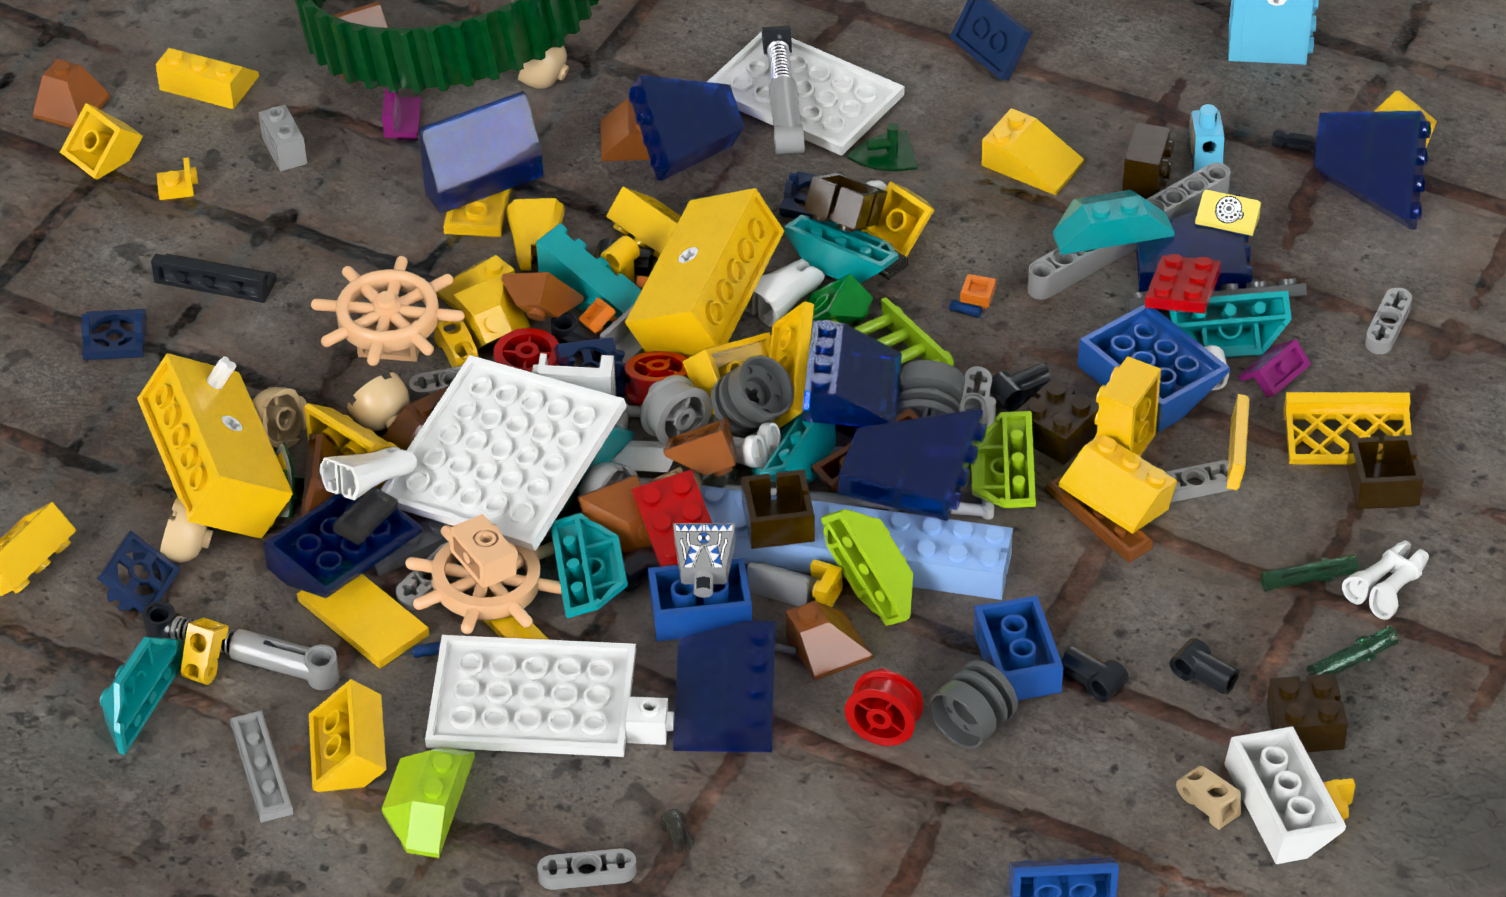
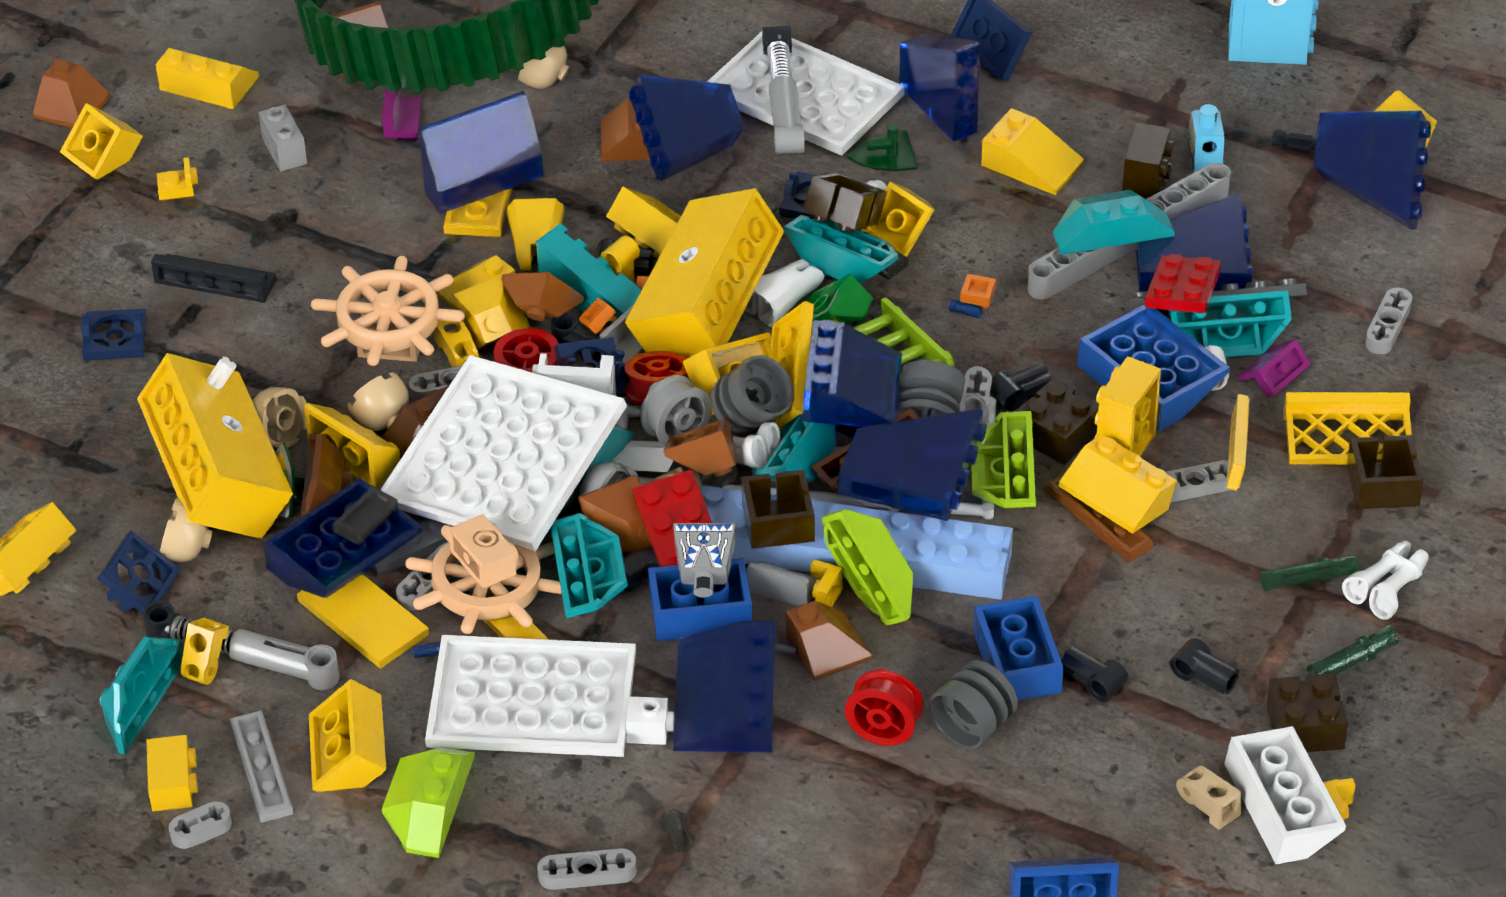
white piece [319,446,417,500] -> none
light yellow slope [1195,190,1261,236] -> none
none -> yellow brick [147,735,198,812]
none -> light grey beam [168,801,232,849]
none -> clear blue slope [899,33,980,142]

